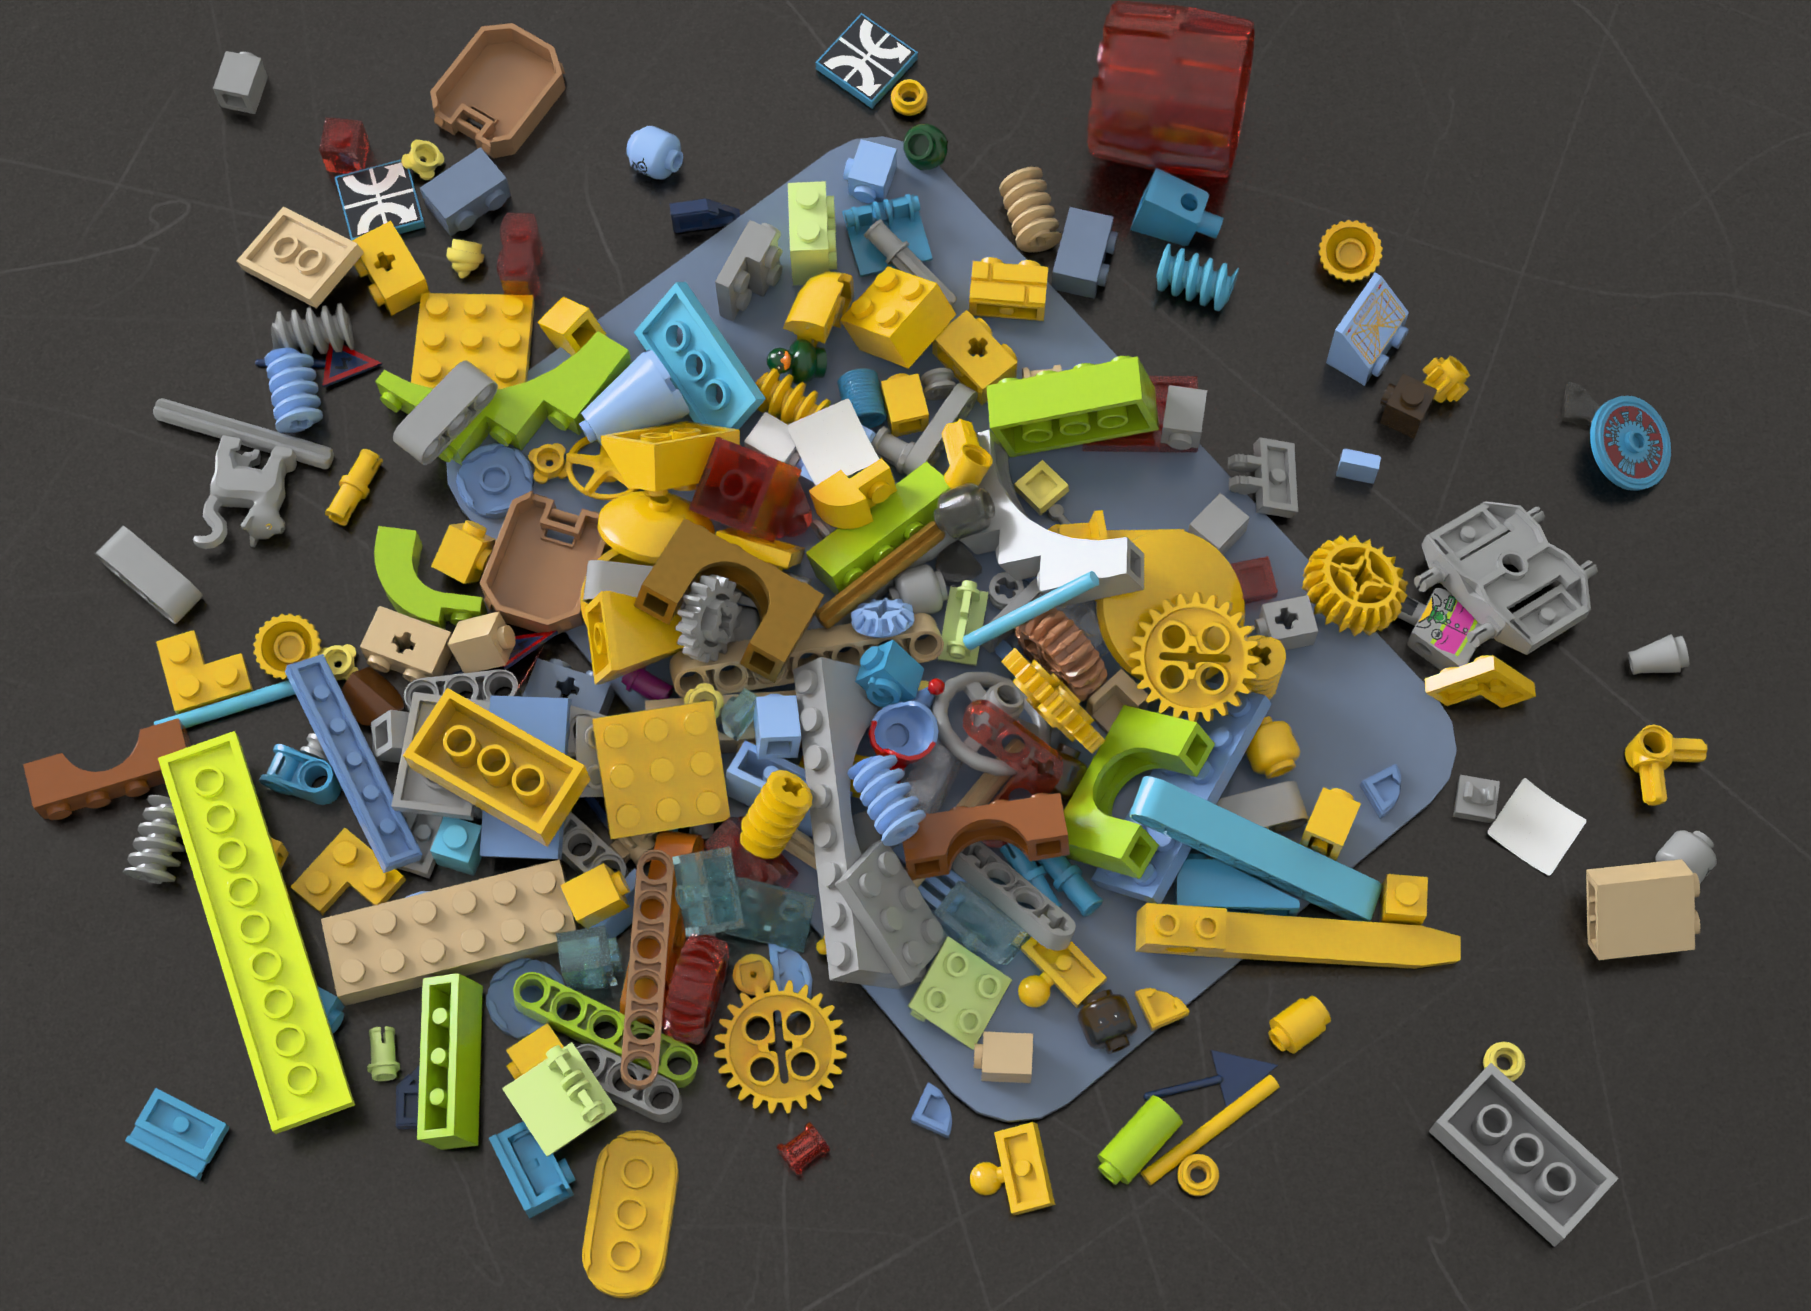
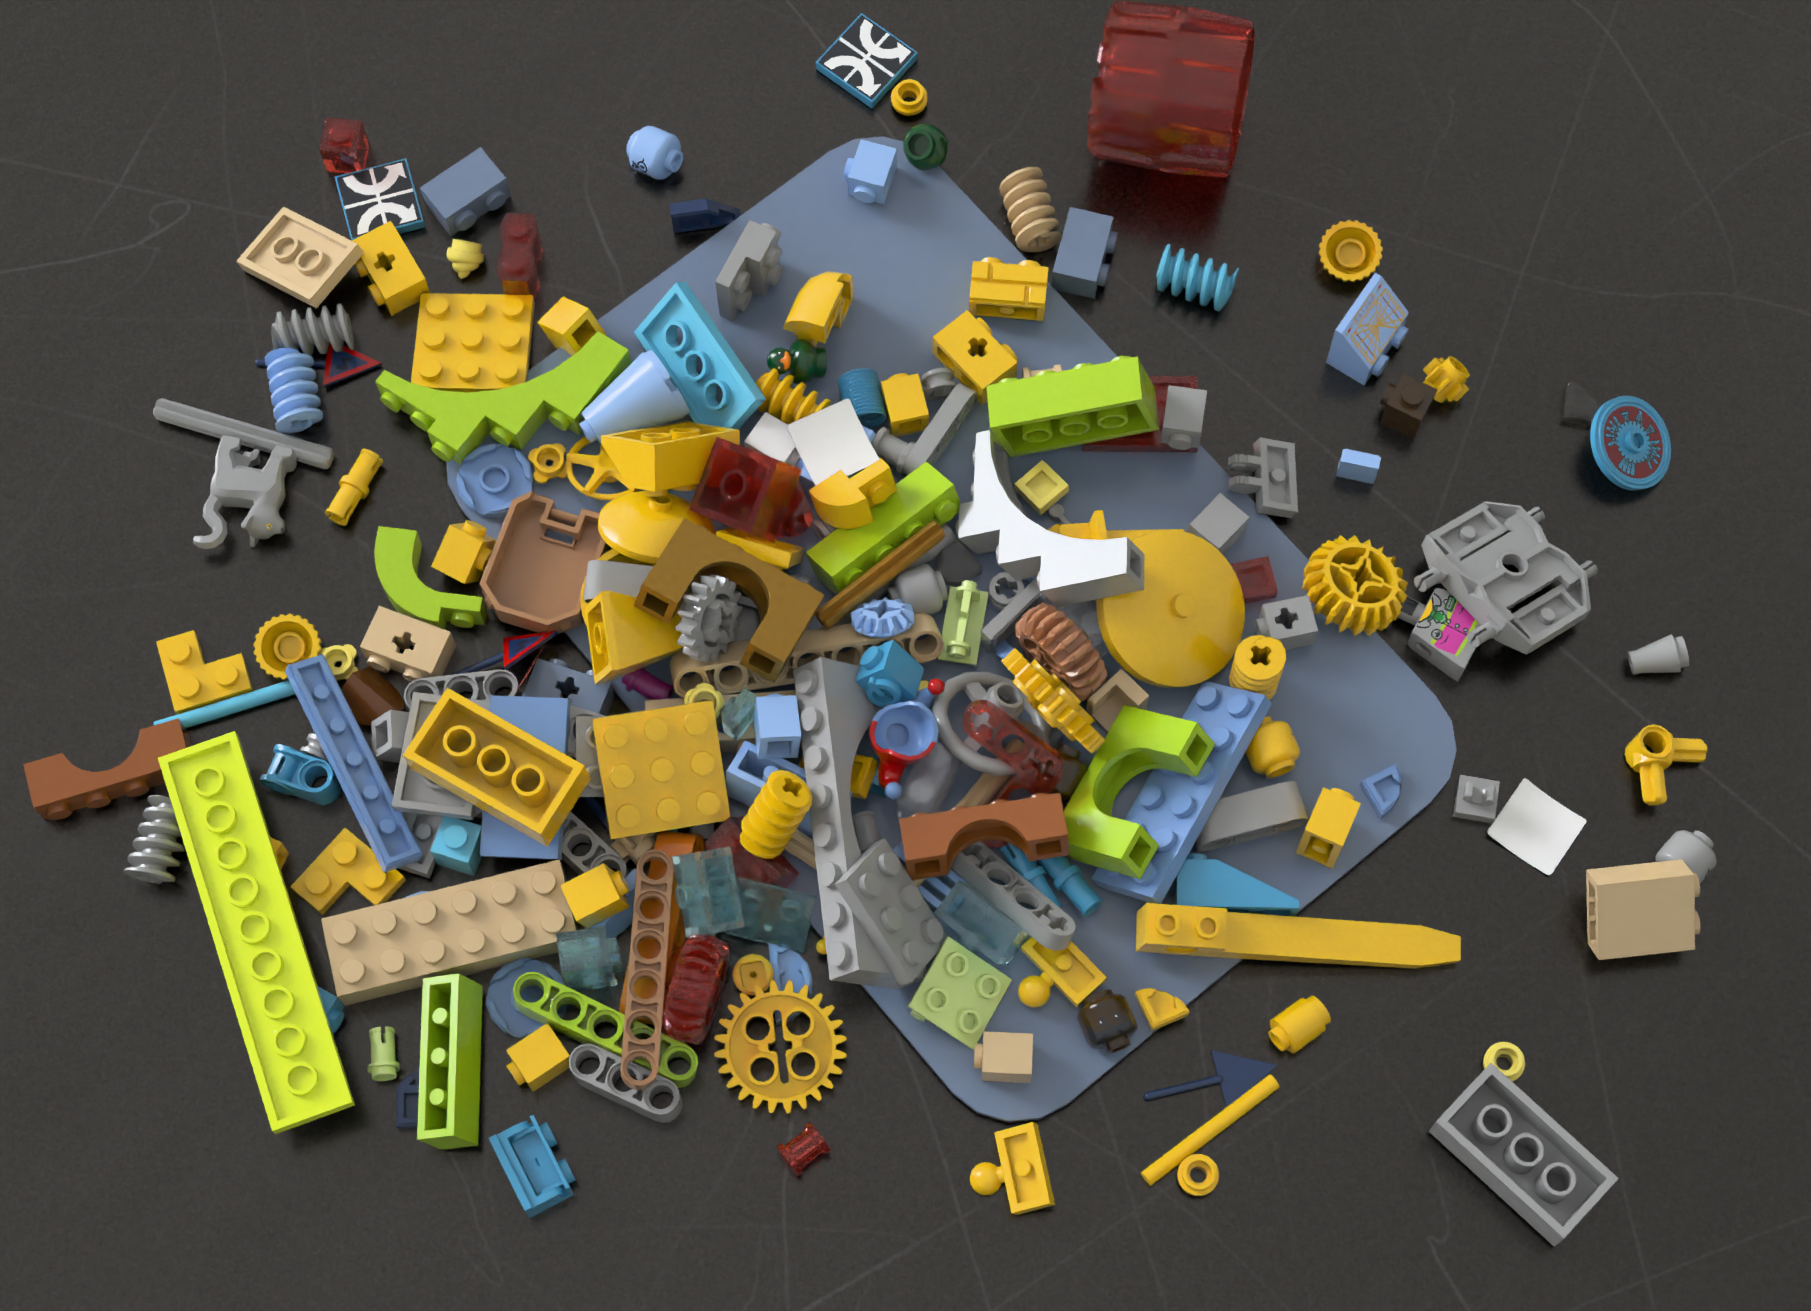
light grey beam [95,526,203,624] -> none
dark azure plate [125,1088,230,1180] -> none
light grey brick [213,51,268,114] -> none
light grey beam [393,360,498,465] -> none
light yellow plate [401,140,444,180] -> none
medium nougat piece [430,23,565,158] -> none
tan brick [448,611,516,673] -> none
yellowish green hinge [502,1042,617,1157] -> none
yellow tile [582,1130,679,1298] -> none
yellowish green brick [788,181,837,285] -> none
yellow brick [840,266,956,369] -> none
dark azure hinge [842,194,933,277] -> none
light blue piece [847,755,926,846] -> none
light grey axle [864,219,957,306] -> none
medium blue tile [911,1082,952,1139] -> none
clear smoke head [934,483,995,539] -> none
yellow piece [941,419,993,495] -> none
medium azure bar [963,571,1099,650] -> none
lime brick [1097,1095,1183,1185] -> none
medium azure beam [1129,776,1383,922] -> none
dark azure torso [1130,168,1224,246] -> none
yellow gear [1130,592,1262,722] -> none
yellow brick [1379,874,1428,925] -> none
yellow plate [1425,655,1536,708] -> none

